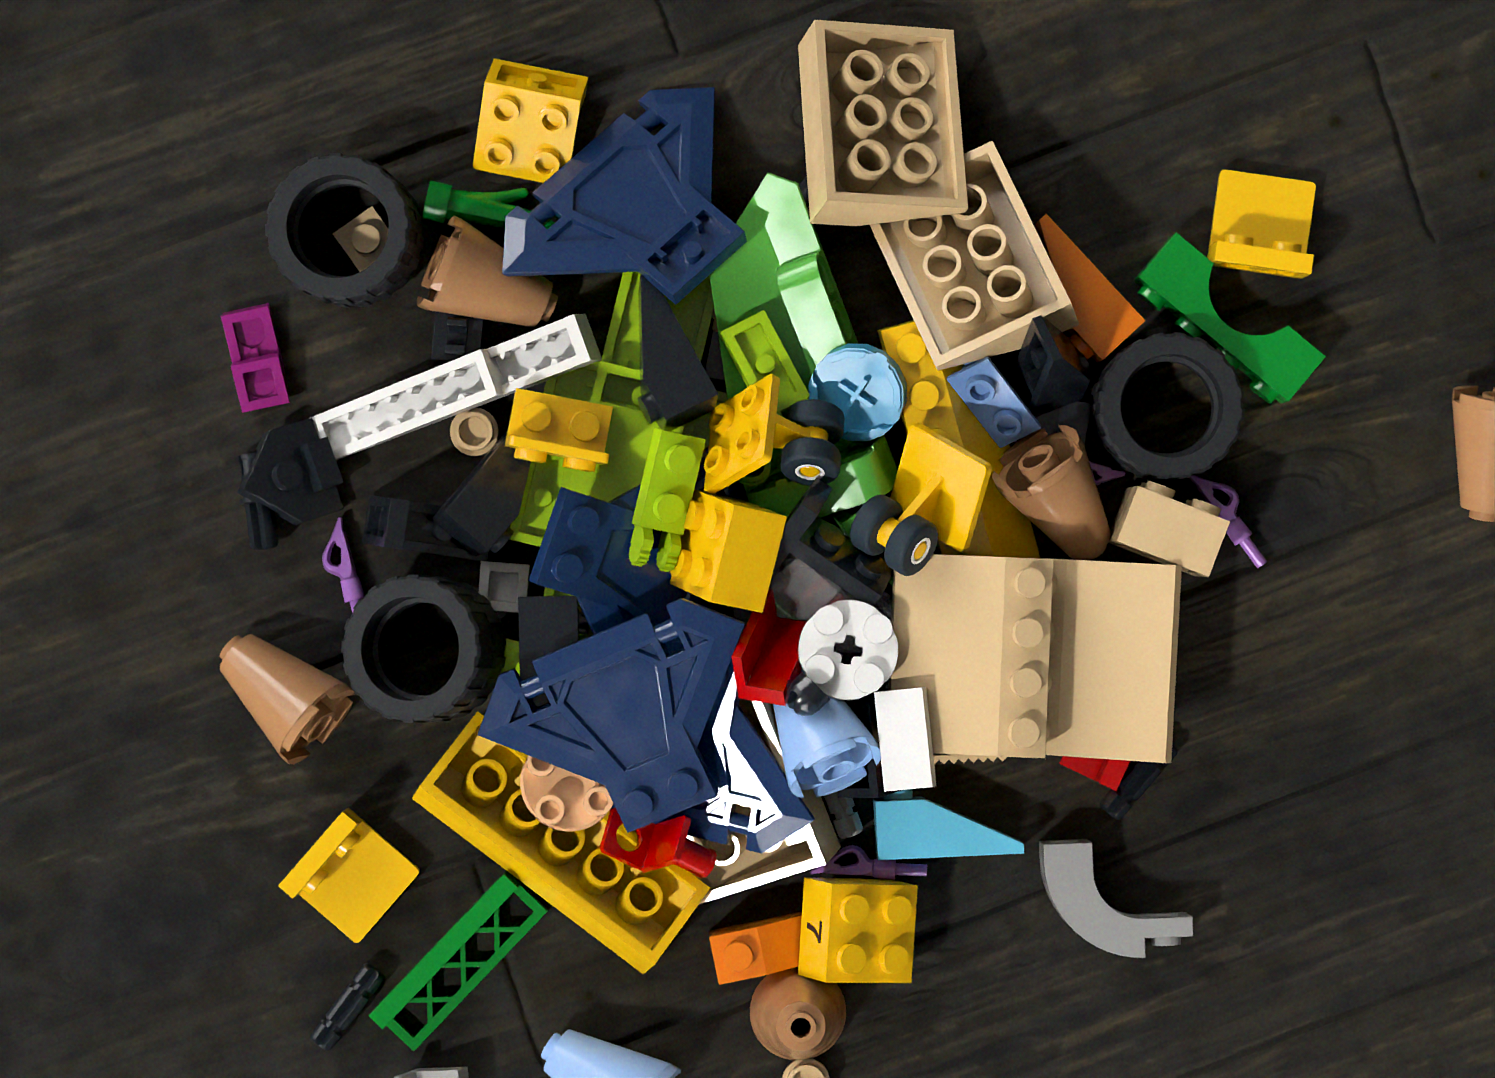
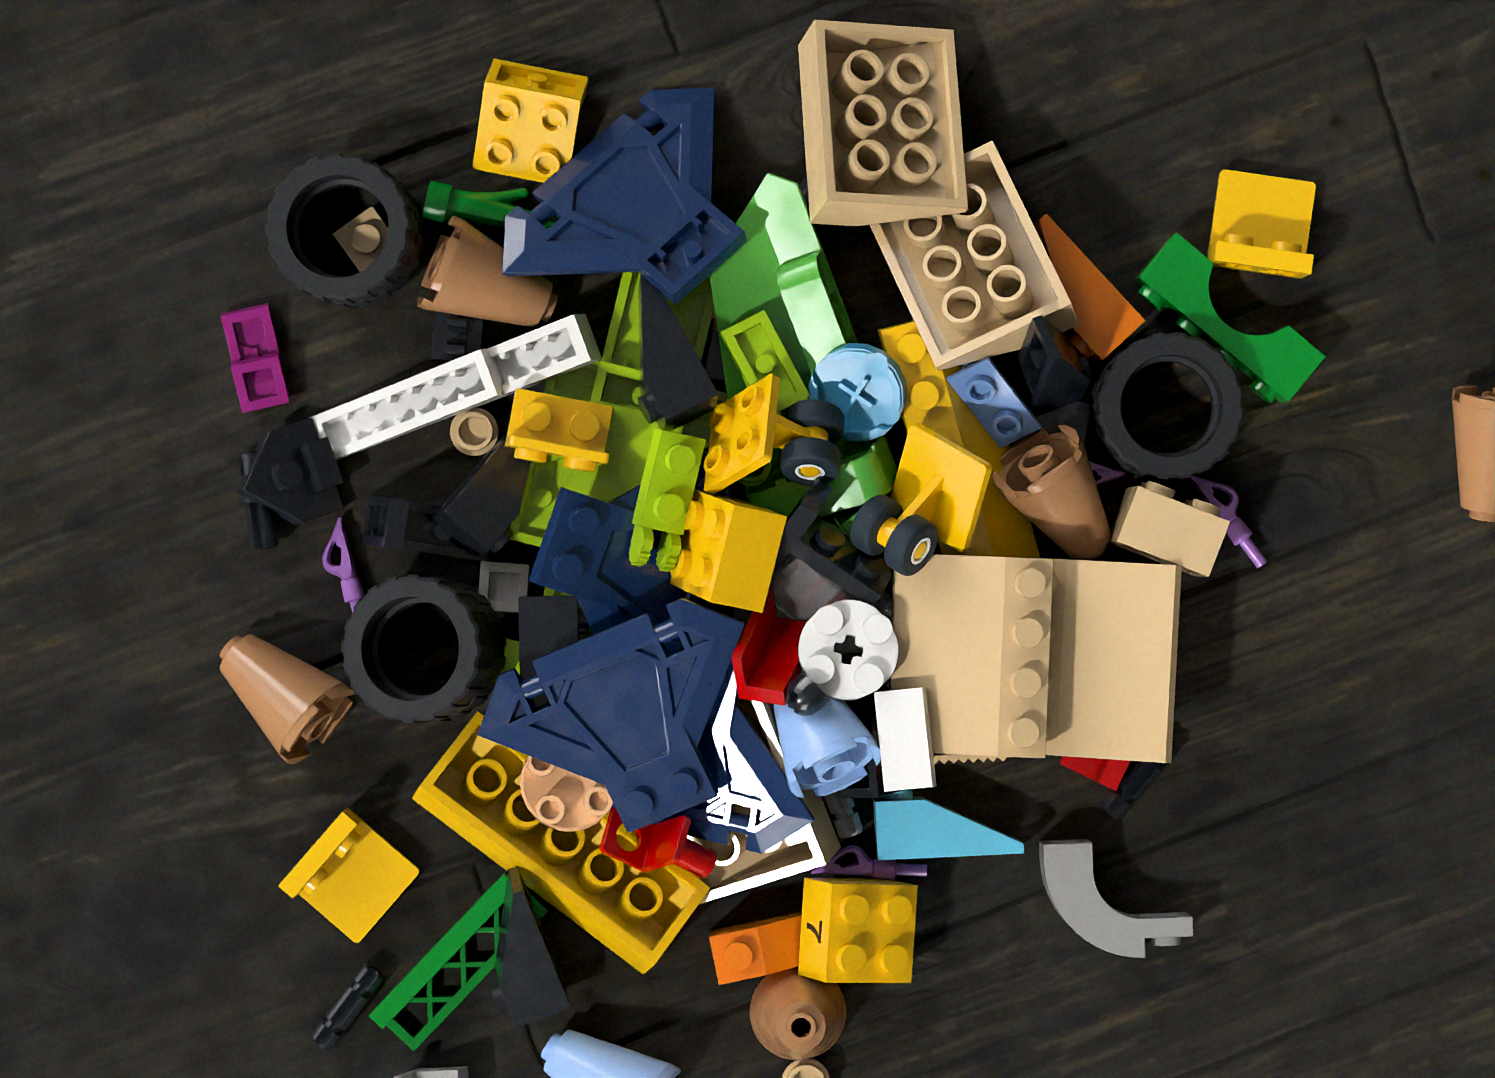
none -> black slope [491,866,571,1028]

